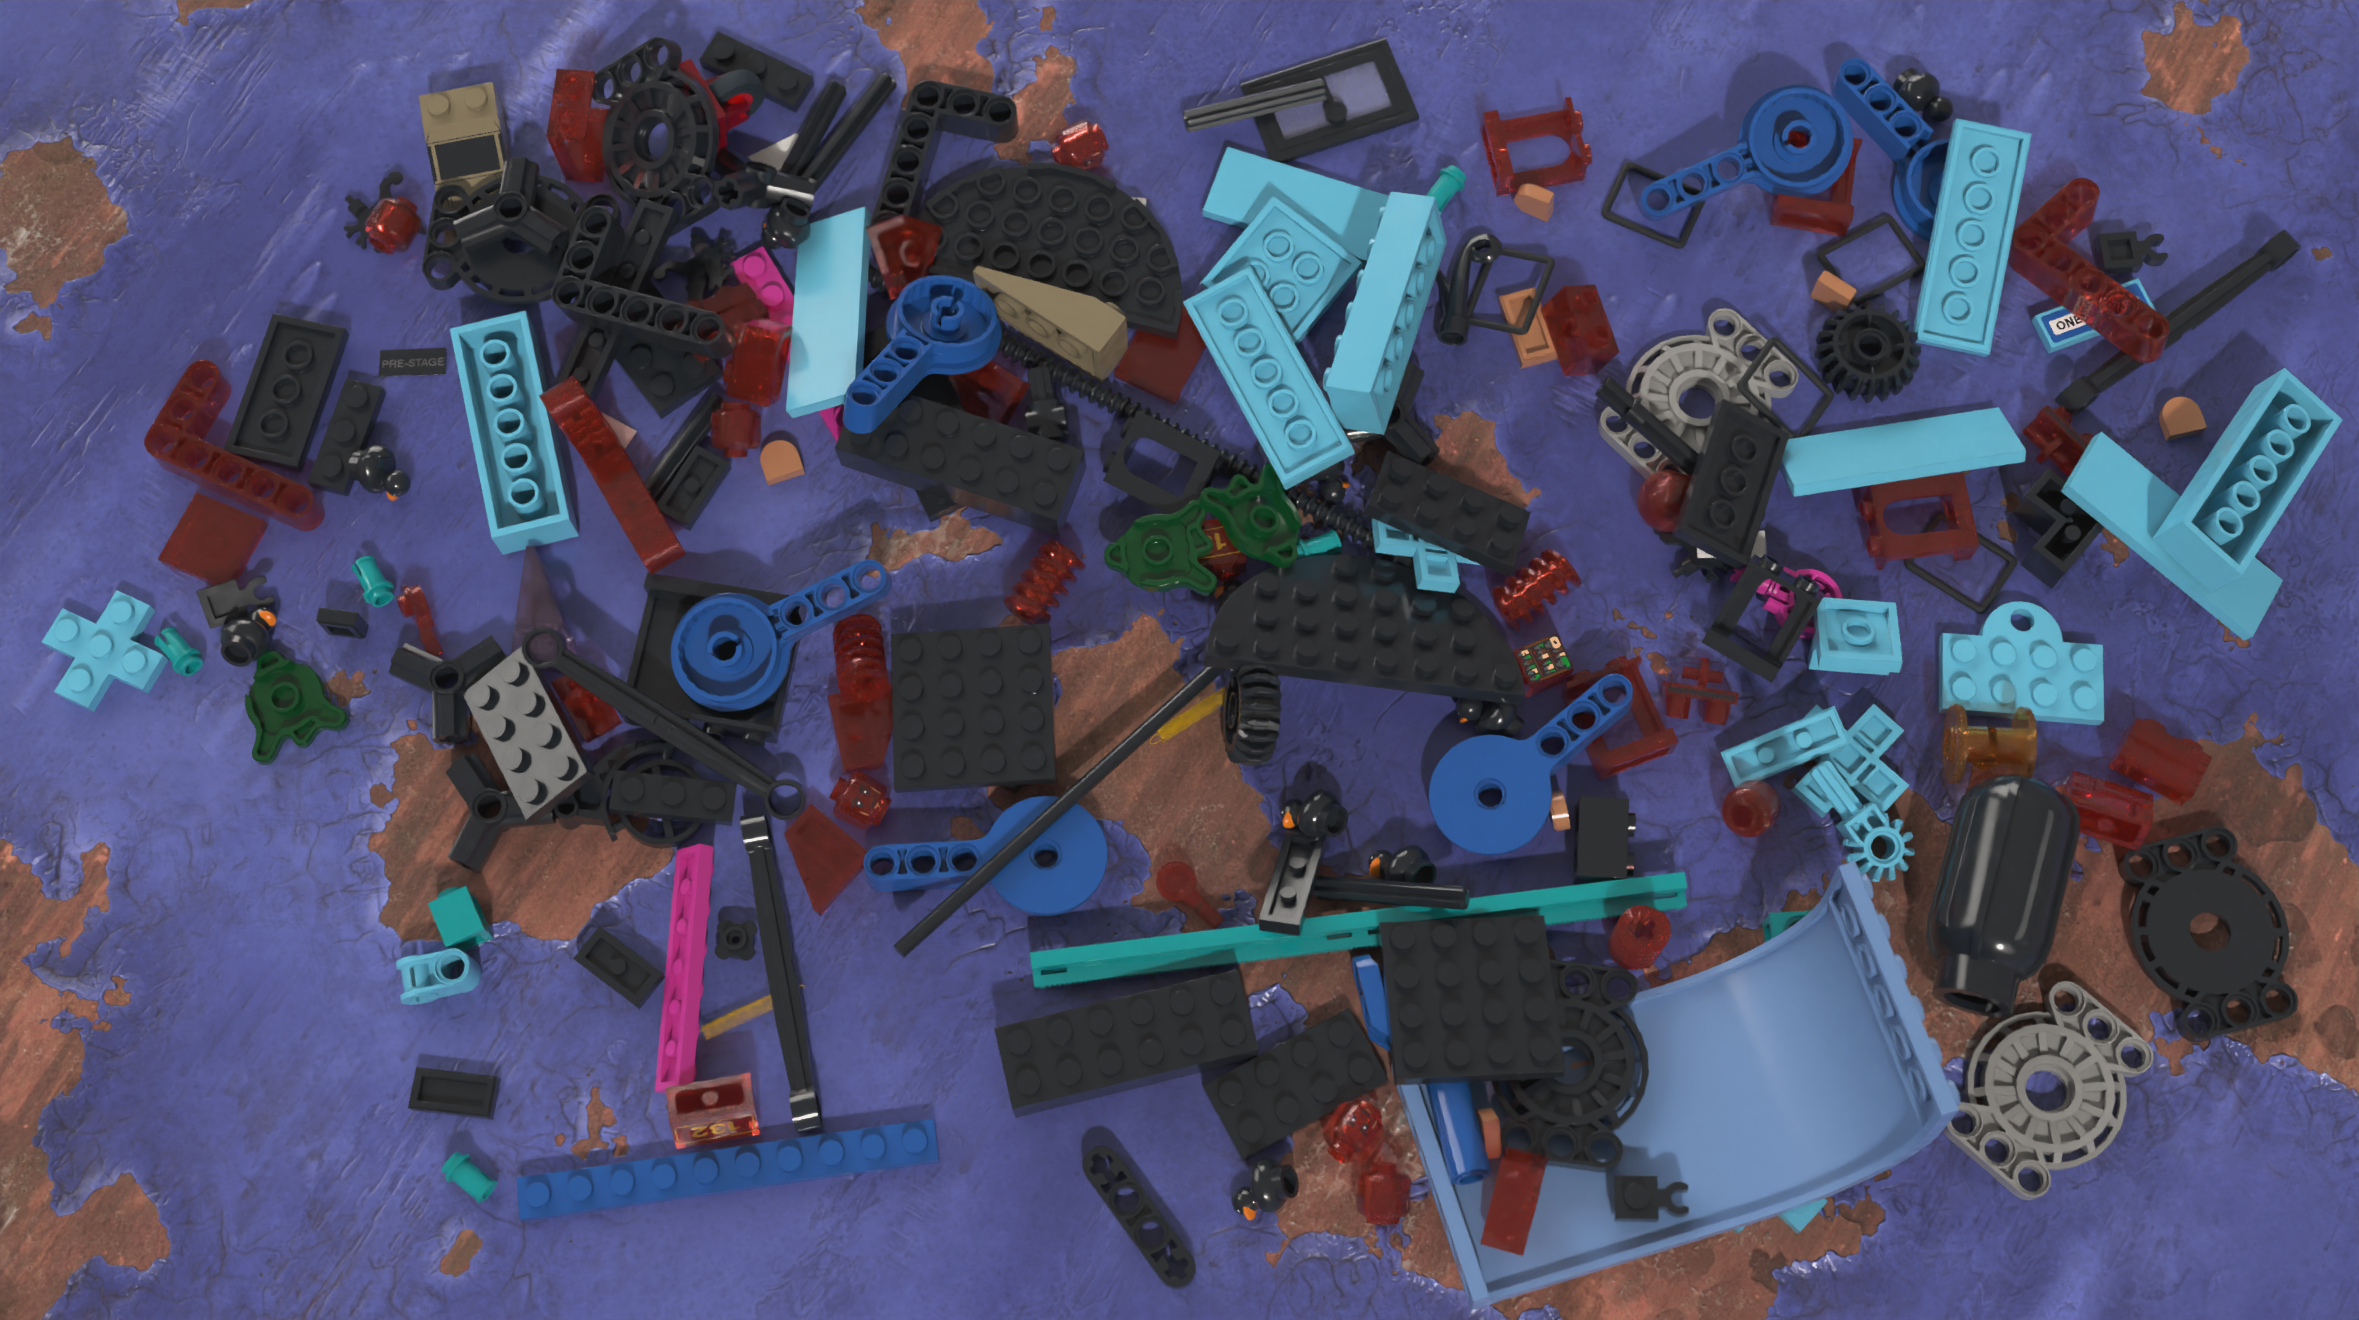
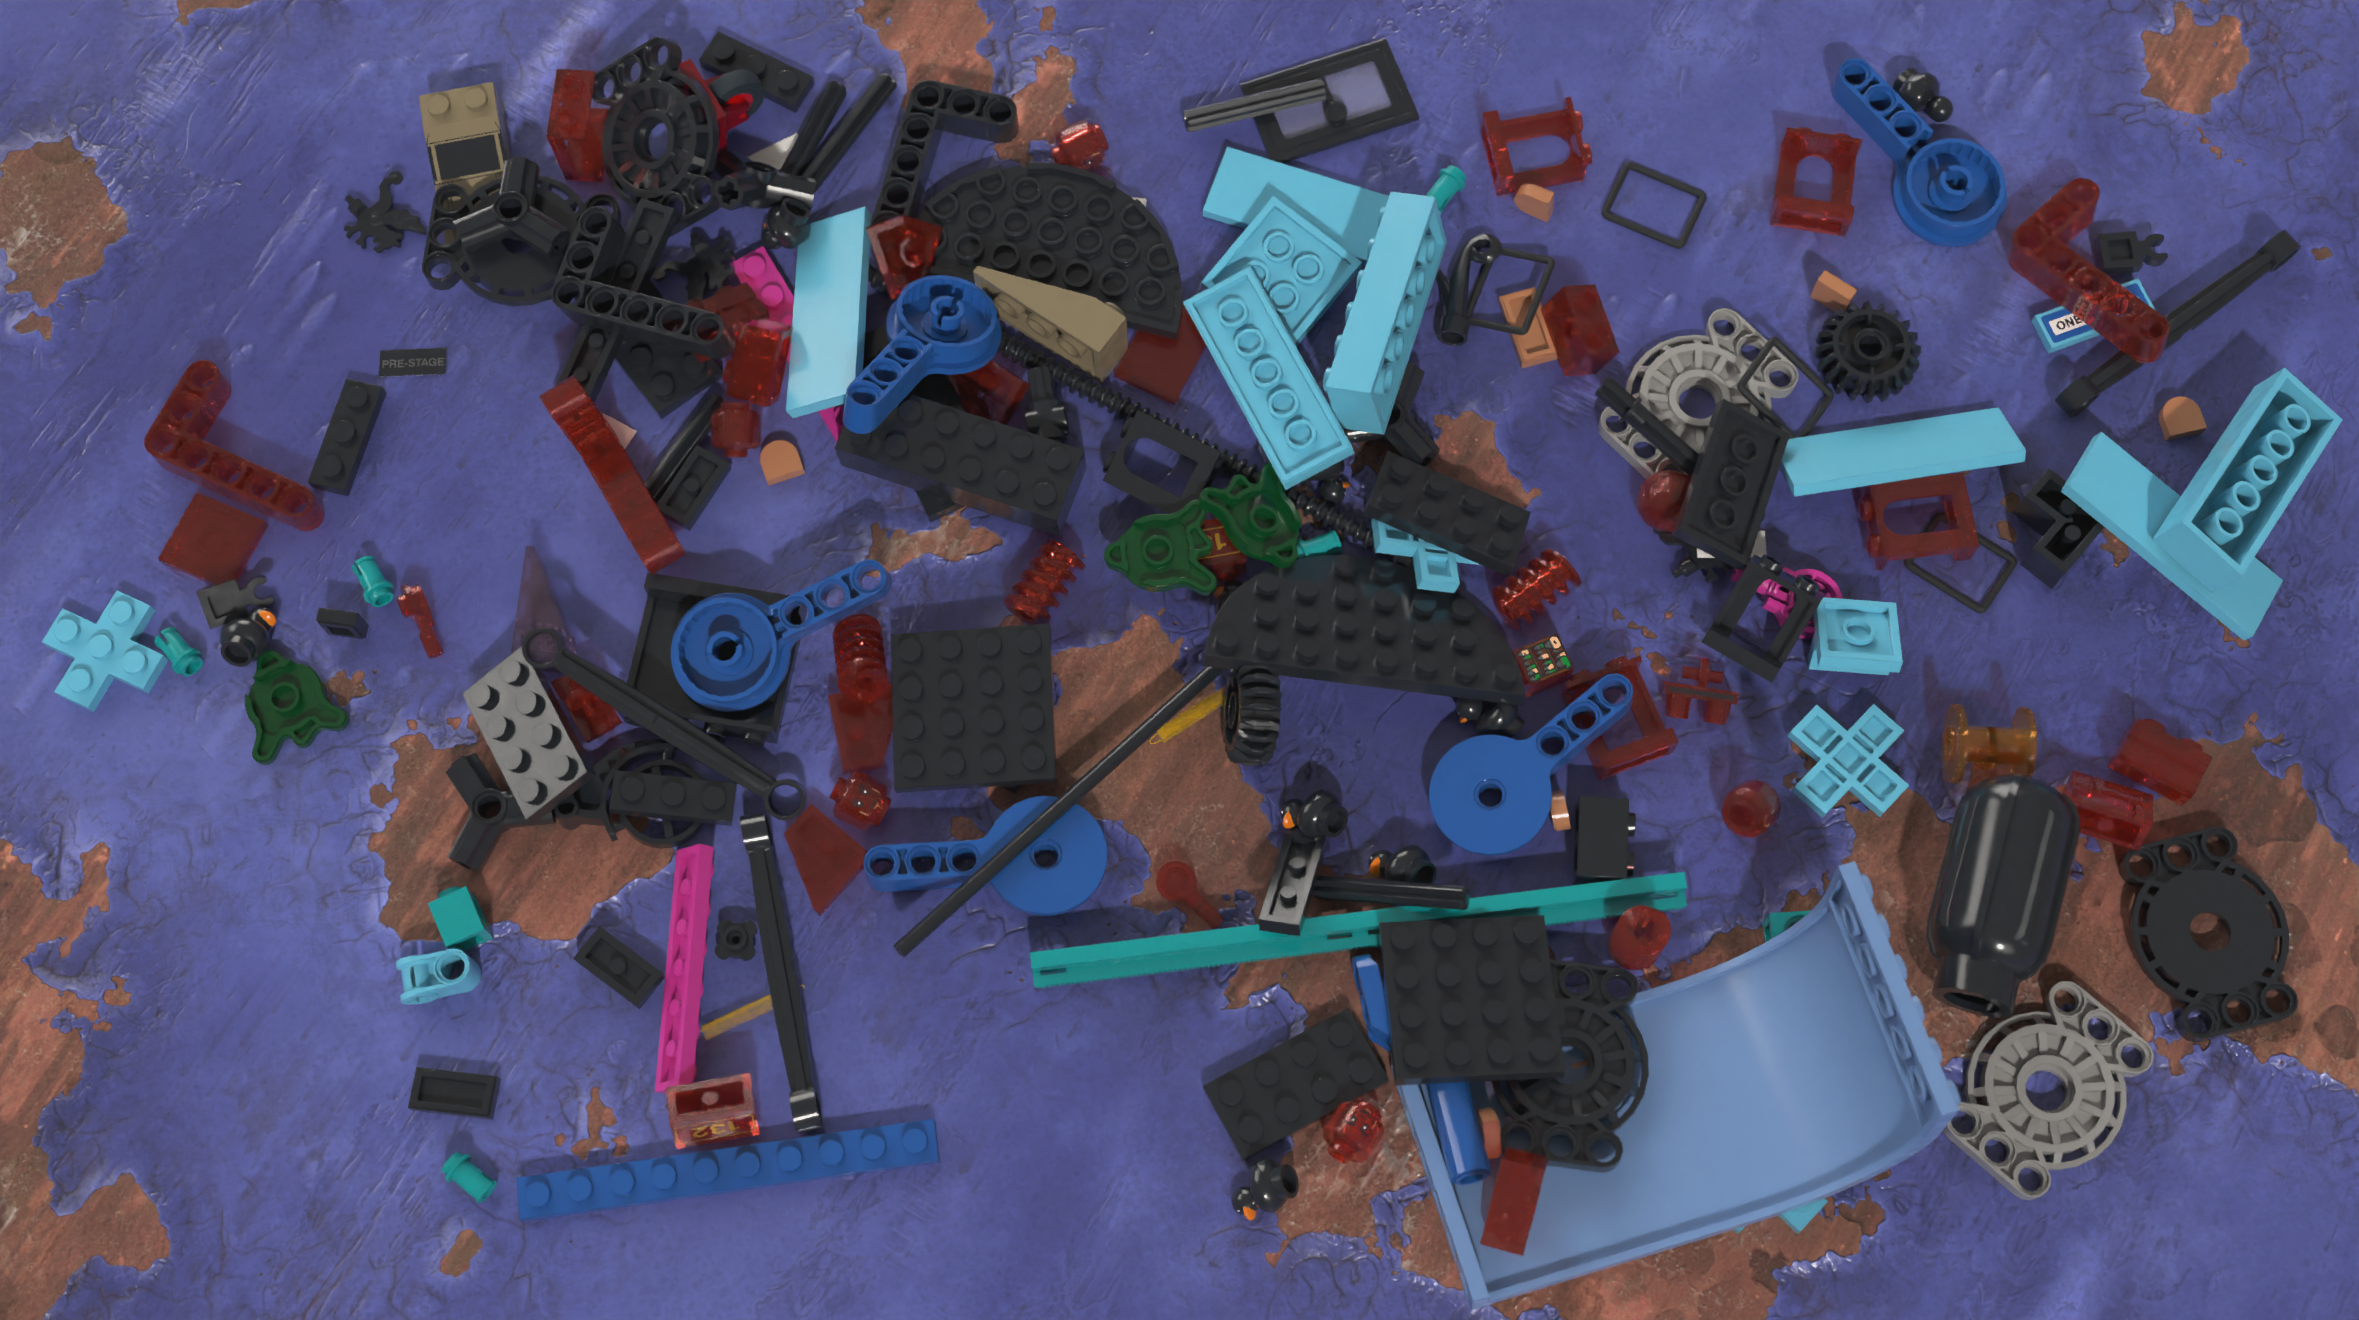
black plate [223,313,350,472] -> none
black animal [348,444,411,501] -> none
clear red head [364,197,423,255] -> none
black piece [389,635,507,745] -> none
medium azure brick [450,310,579,555] -> none
black brick [994,969,1259,1118] -> none
black beam [1083,1146,1196,1290] -> none
clear red head [1356,1162,1412,1225] -> none
black plate [1613,1176,1689,1222] -> none
blue beam [1638,84,1853,221] -> none
medium azure tile [1720,706,1851,790] -> none
medium azure gear [1810,760,1915,882] -> none
black piece [1817,215,1926,306] -> none
medium azure tile [1913,118,2032,357] -> none
medium azure plate [1939,601,2104,725] -> none
clear red hips [2022,405,2094,477] -> none

